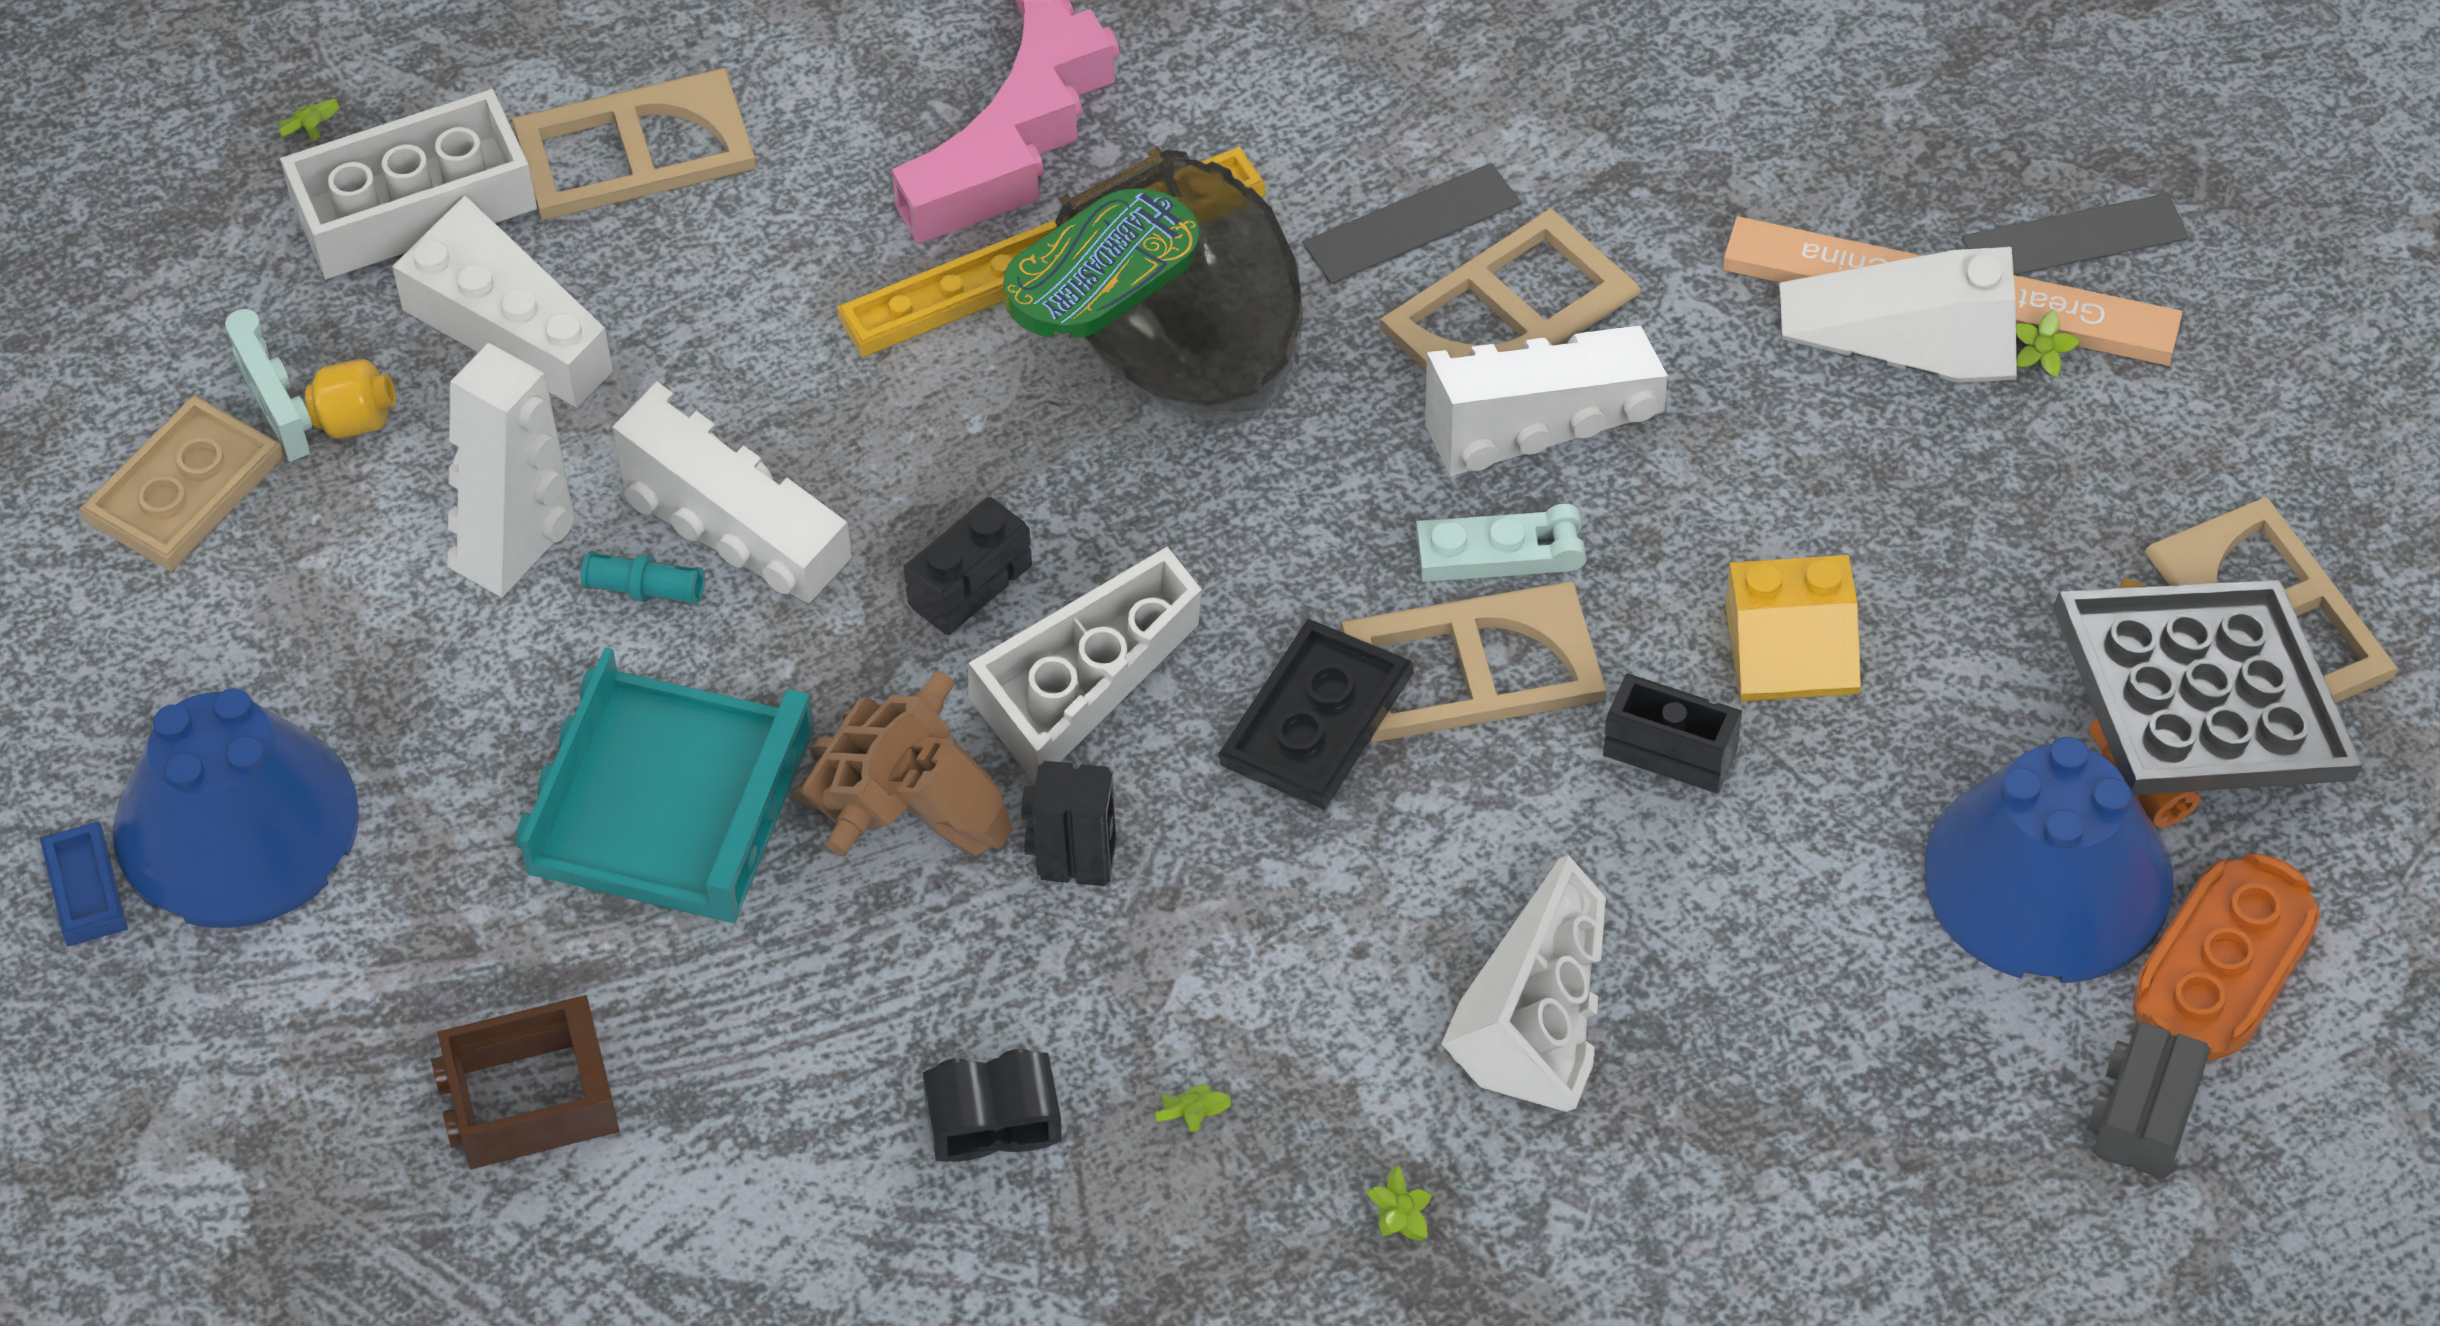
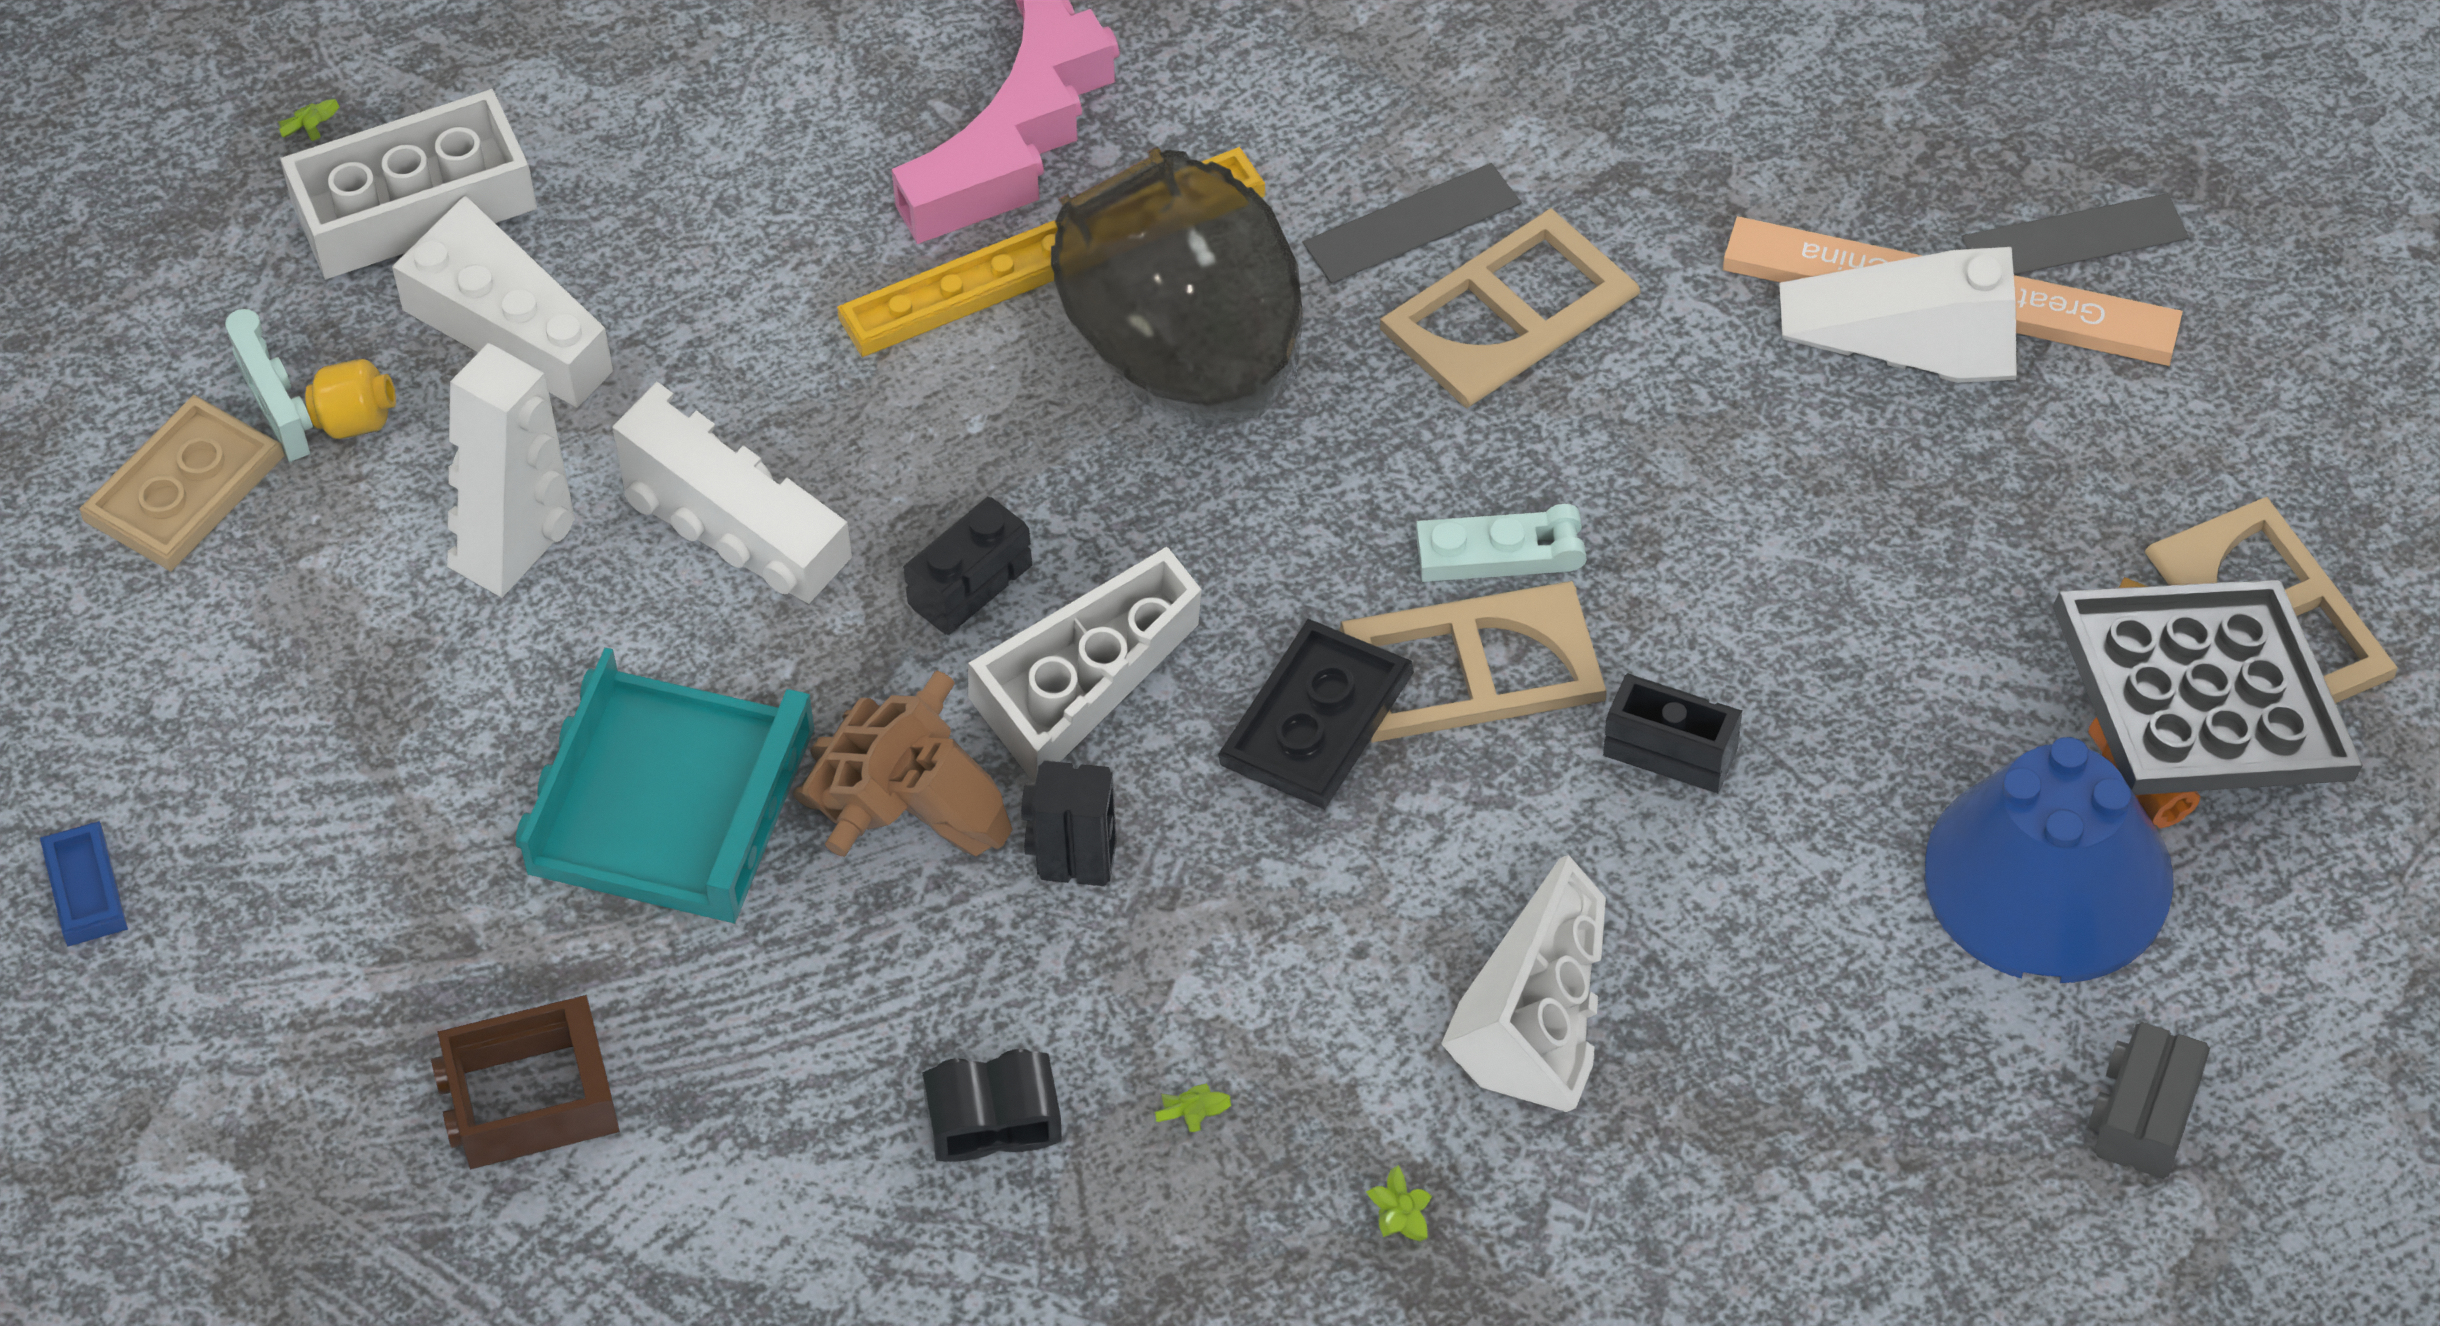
blue cone [113,688,359,928] -> none
tan window [511,68,757,221] -> none
teal pin [580,551,705,605] -> none
green tile [1003,189,1199,339] -> none
white wedge [1425,326,1668,476] -> none
yellow slope [1725,555,1861,701] -> none
lime plant [2016,309,2081,378] -> none
orange tile [2134,854,2319,1060] -> none

